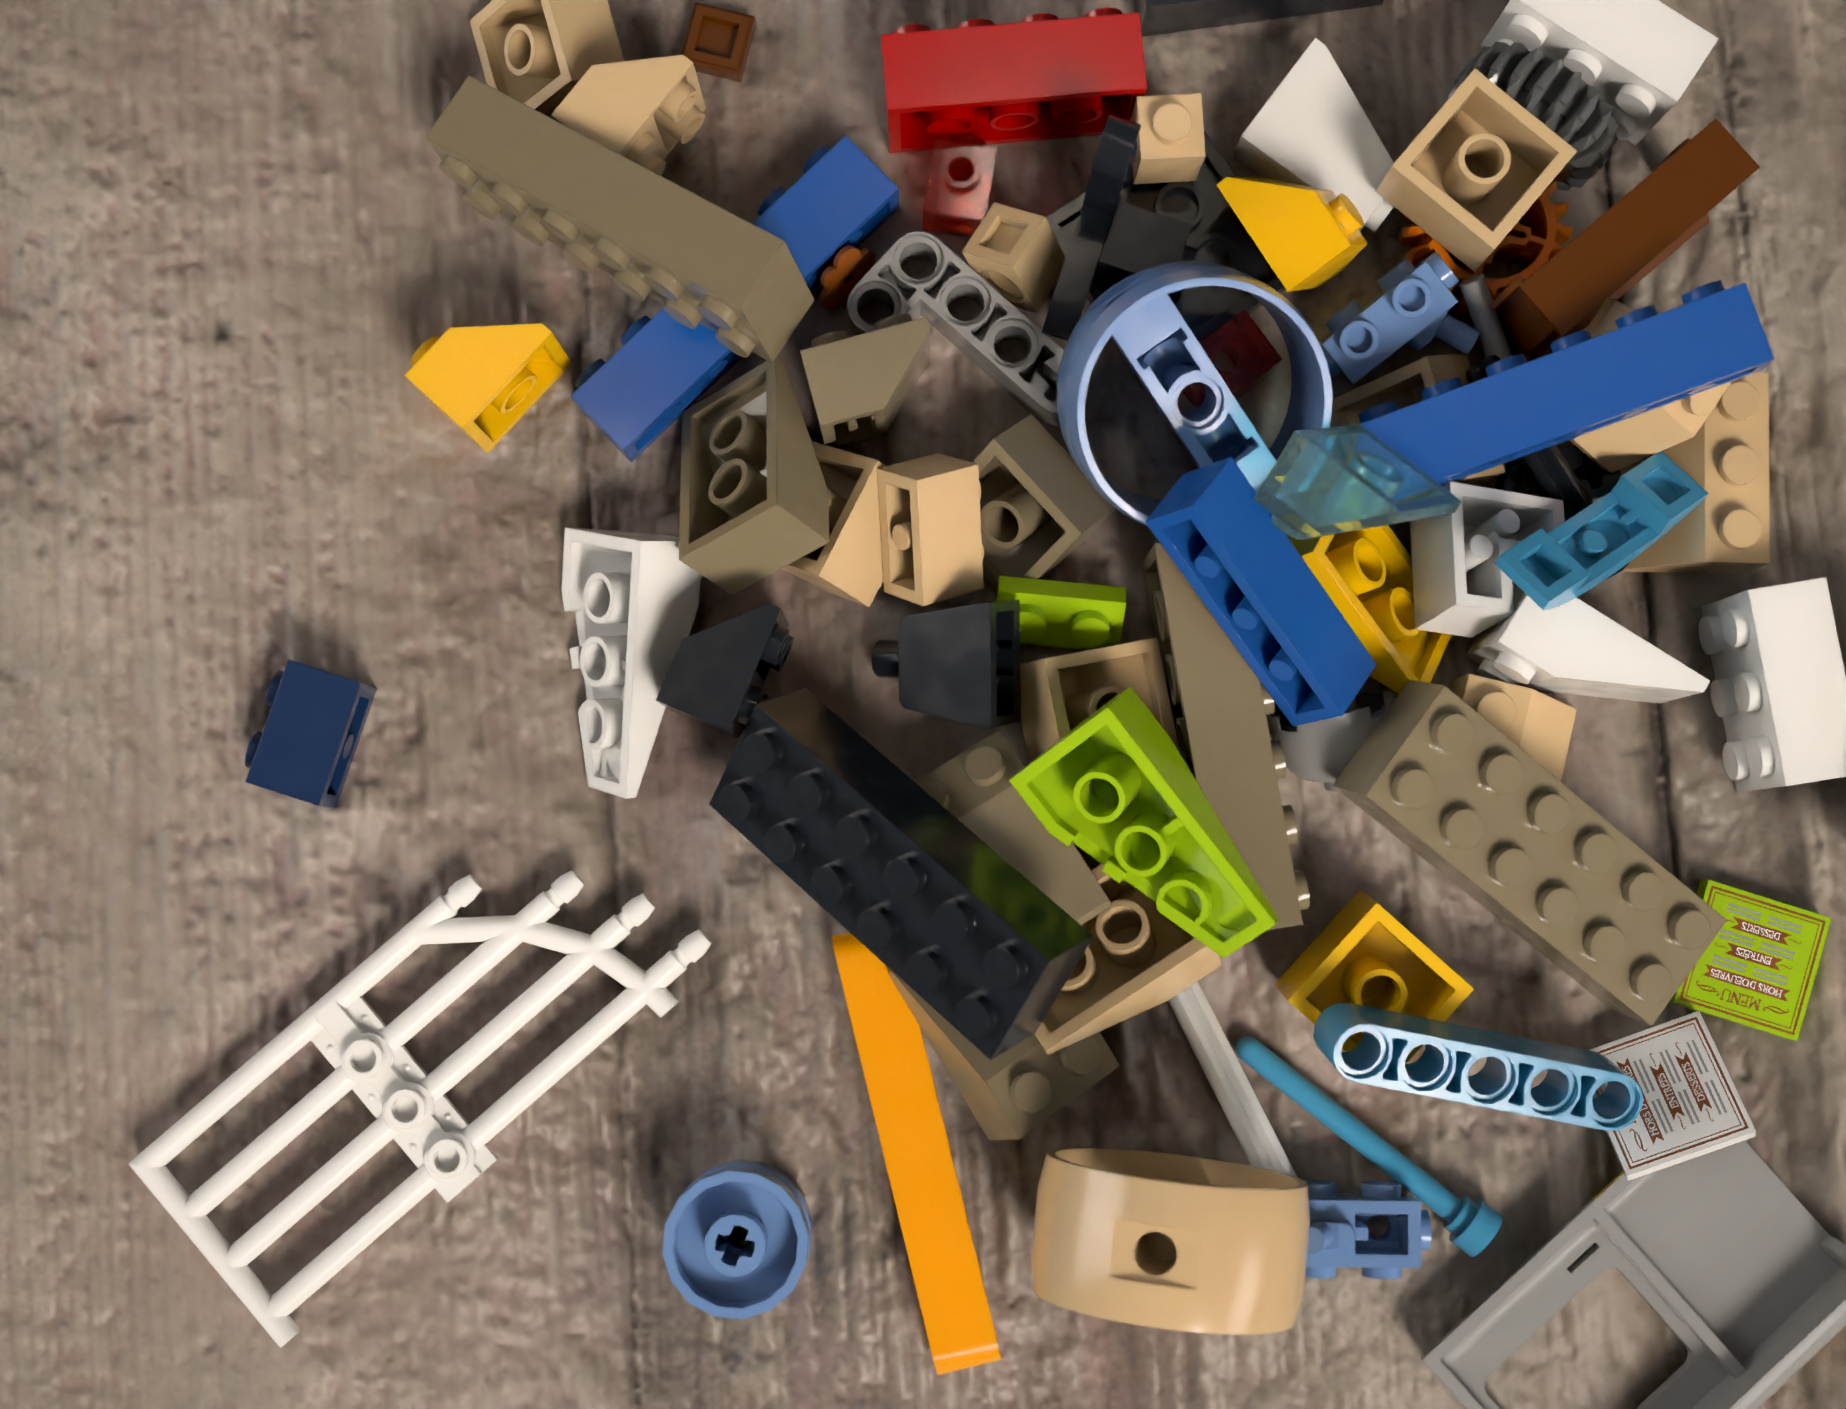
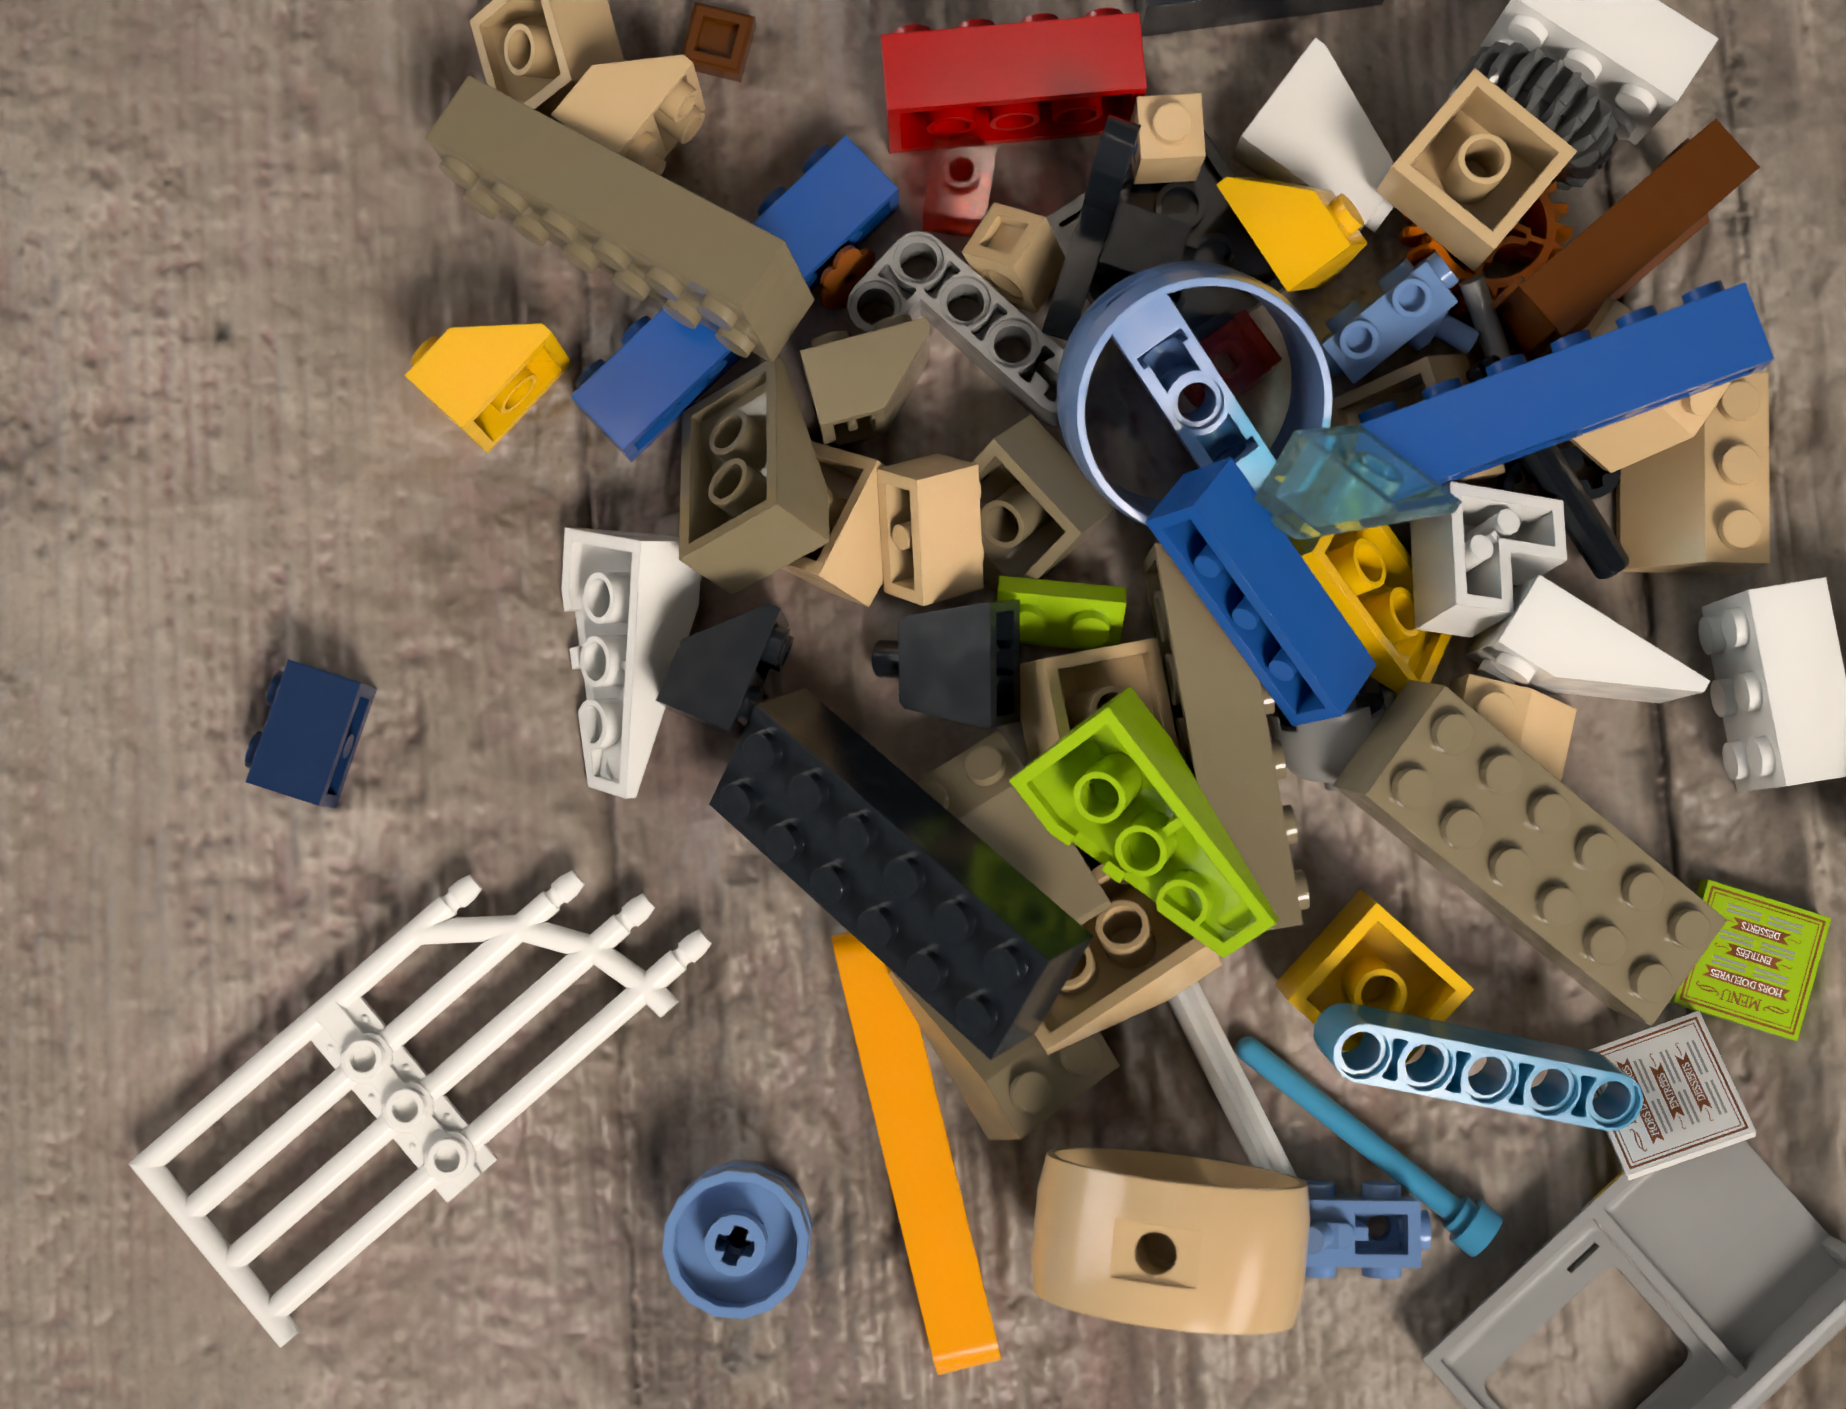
dark azure slope [1494,451,1708,610] -> none

